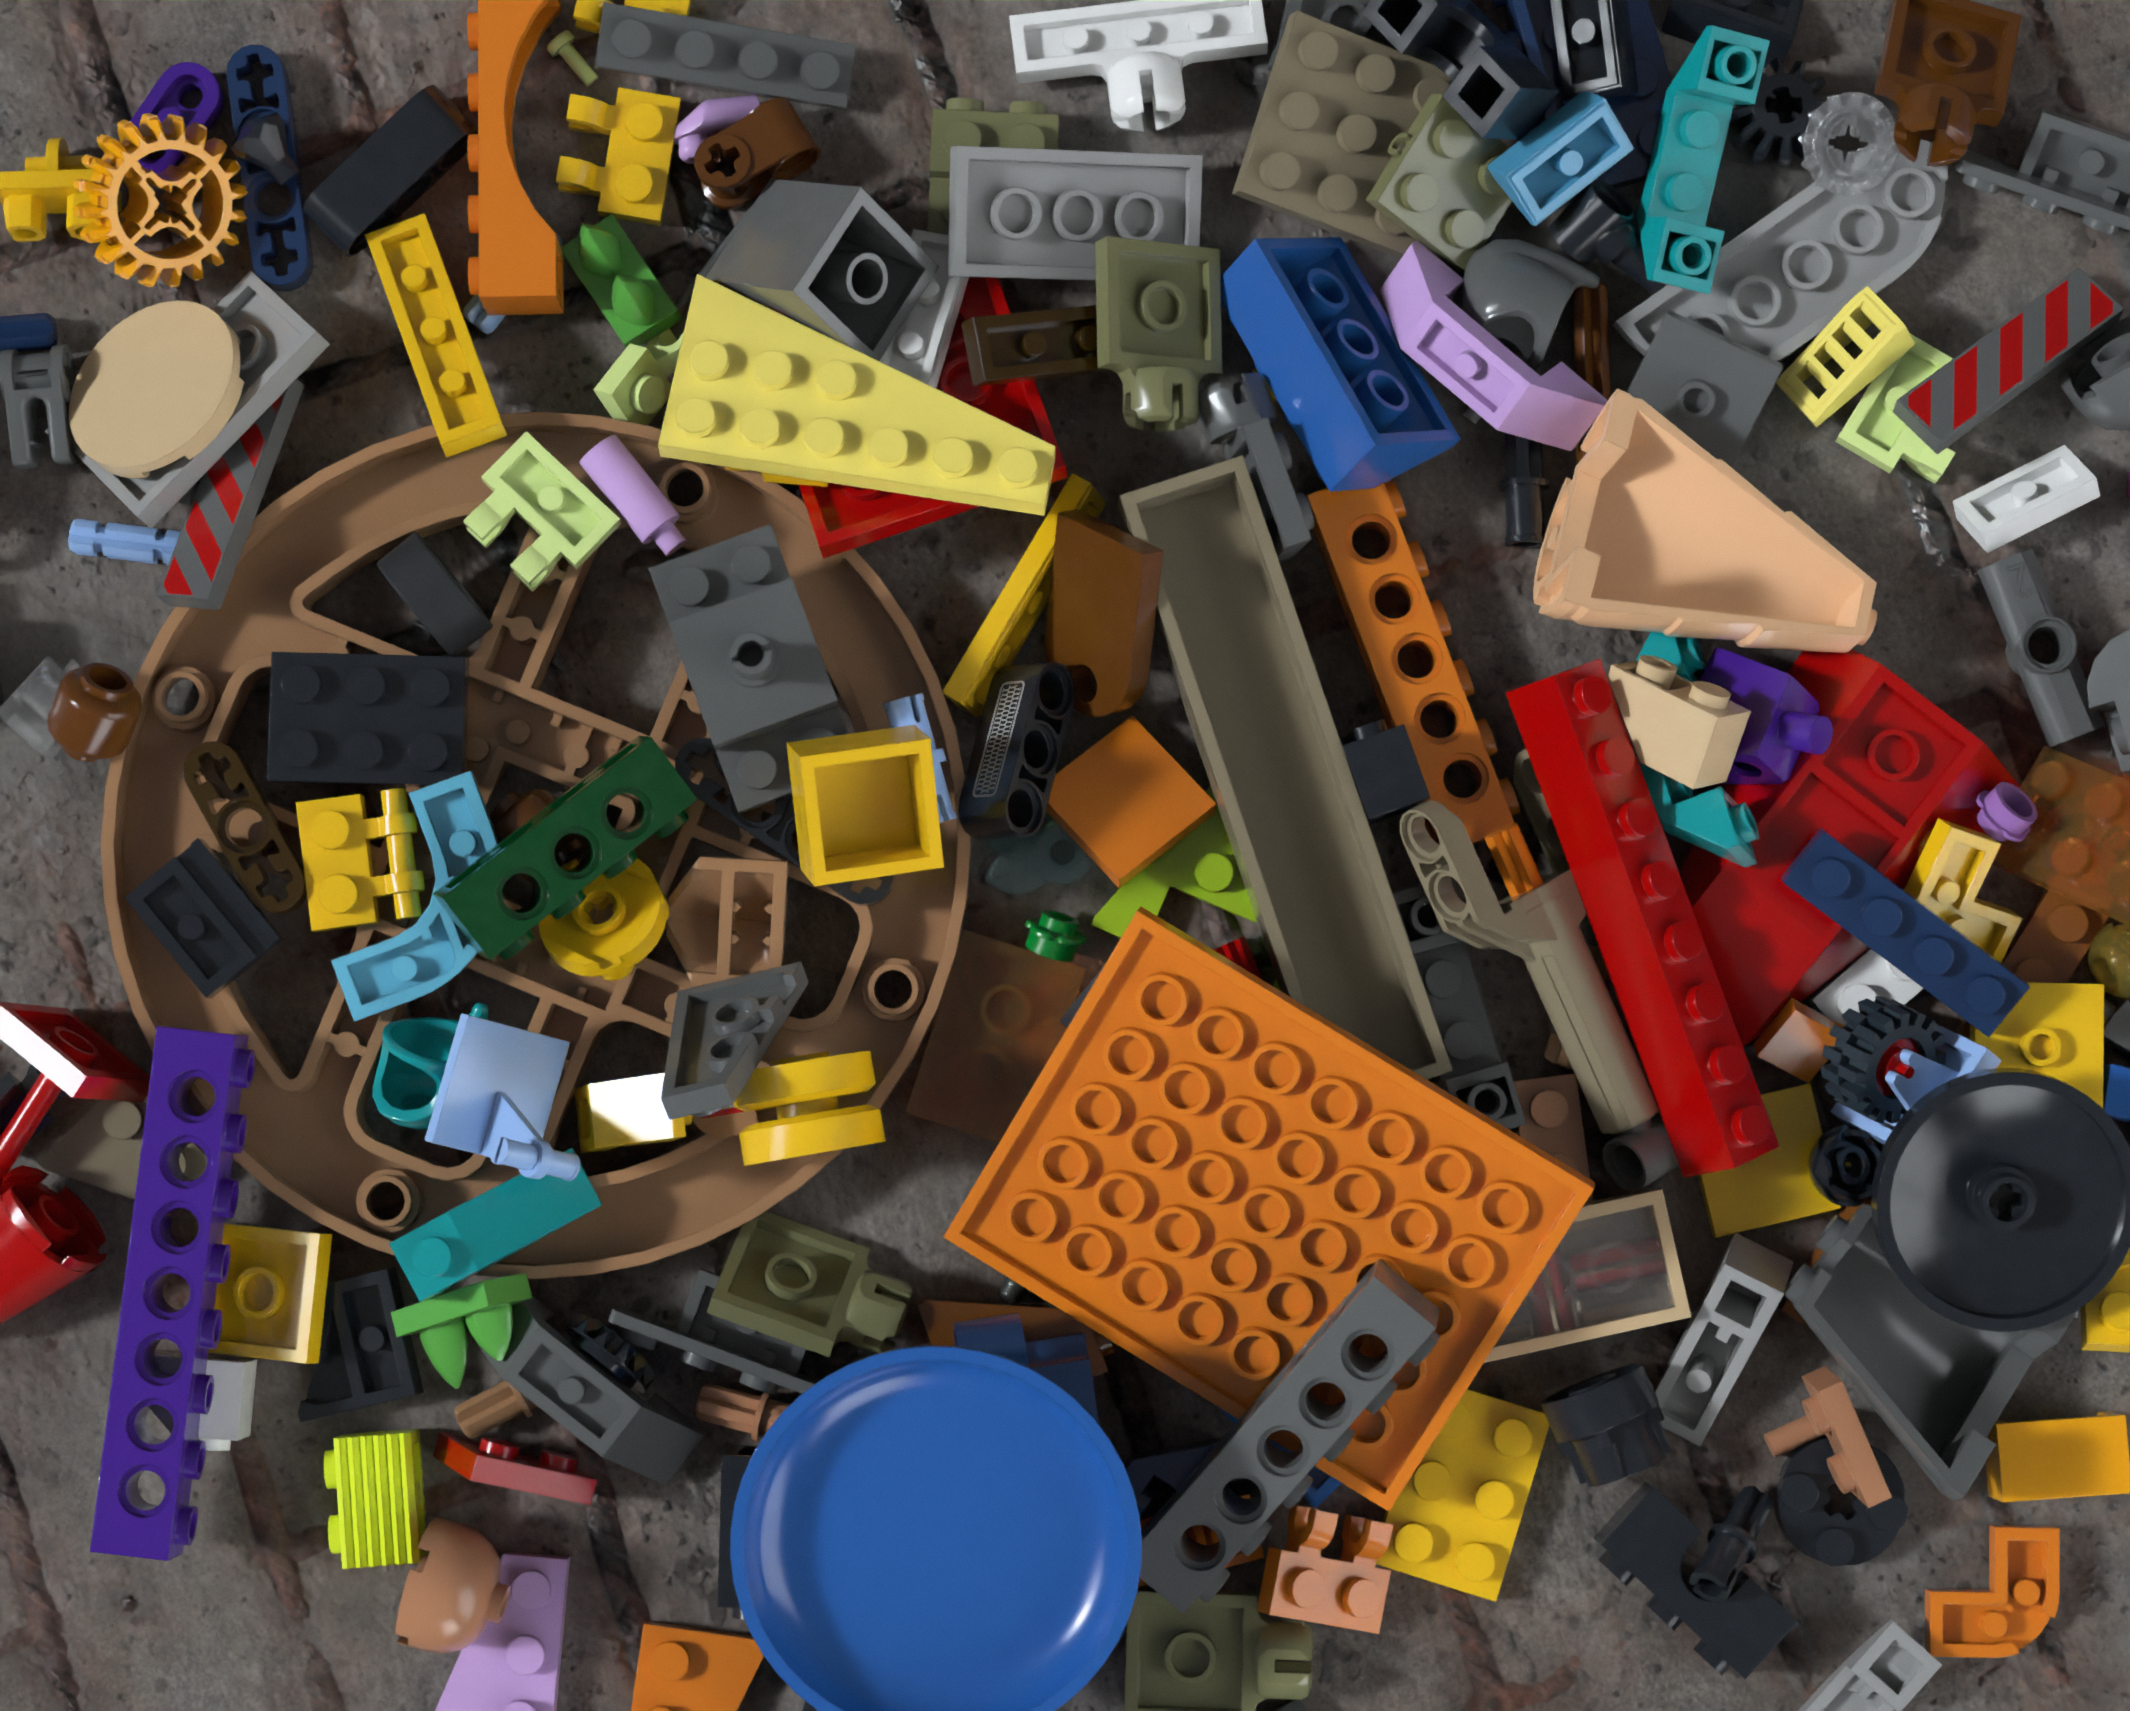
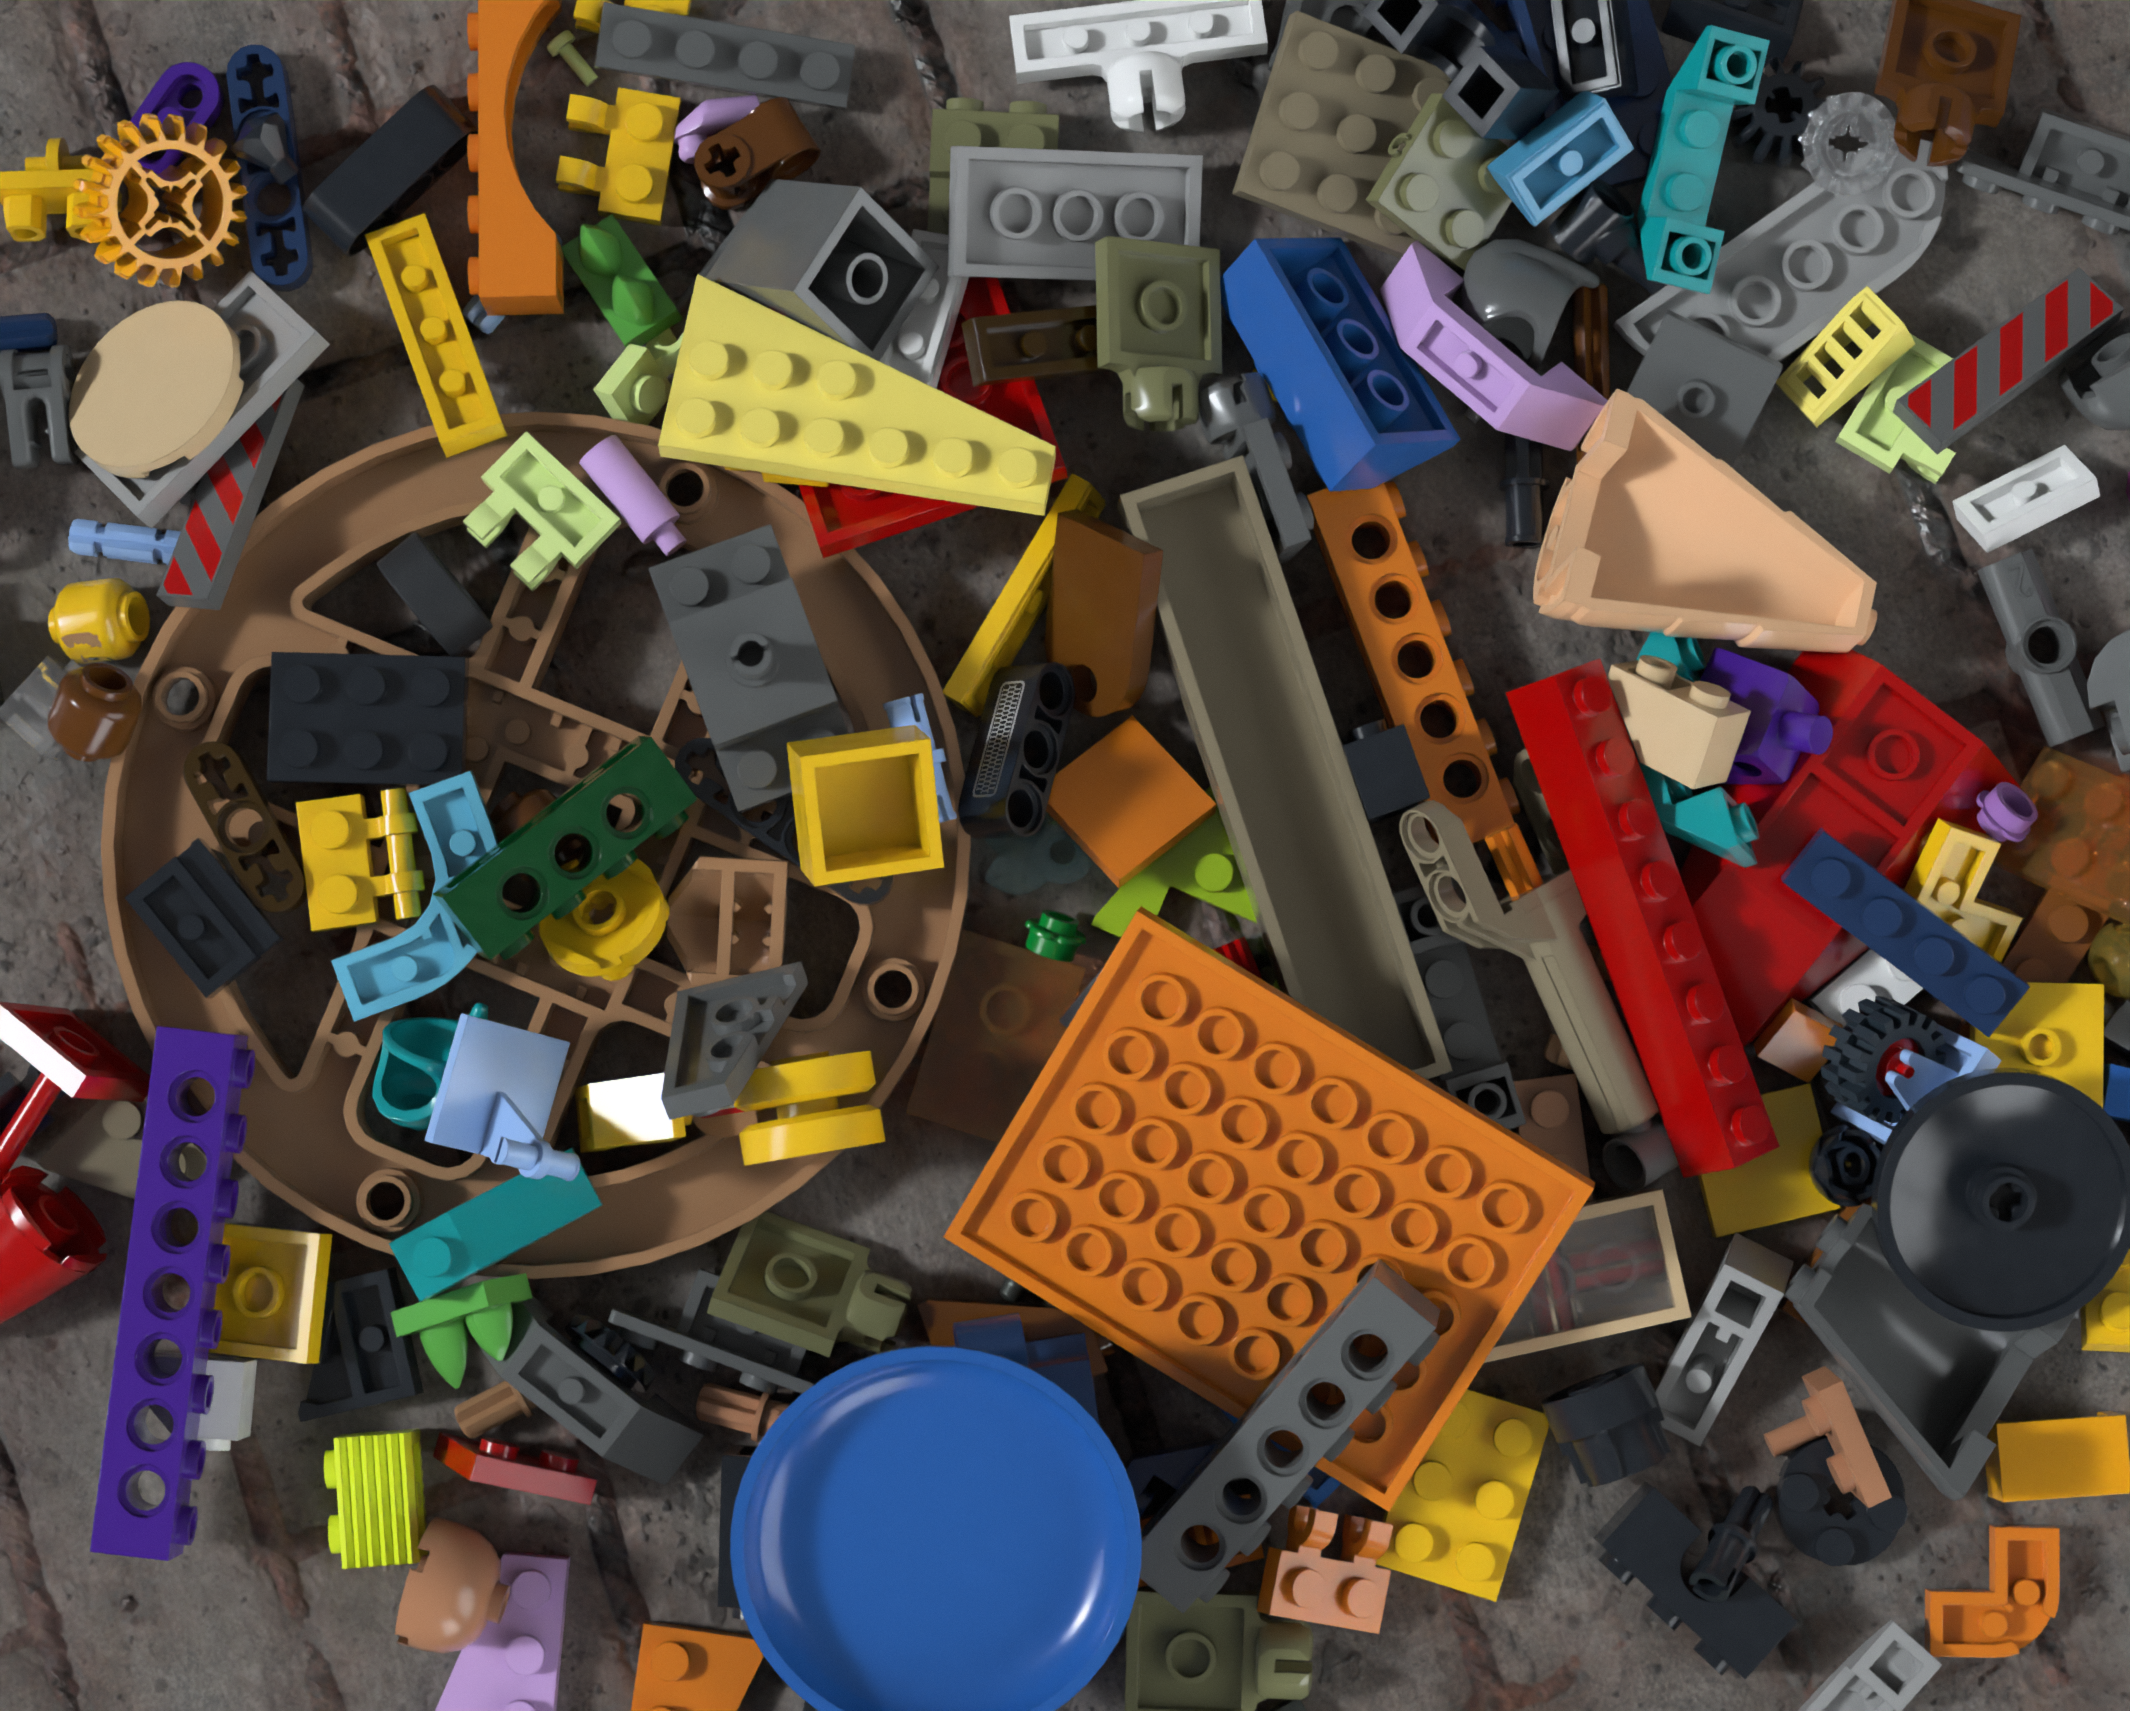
none -> yellow head [48,578,150,664]

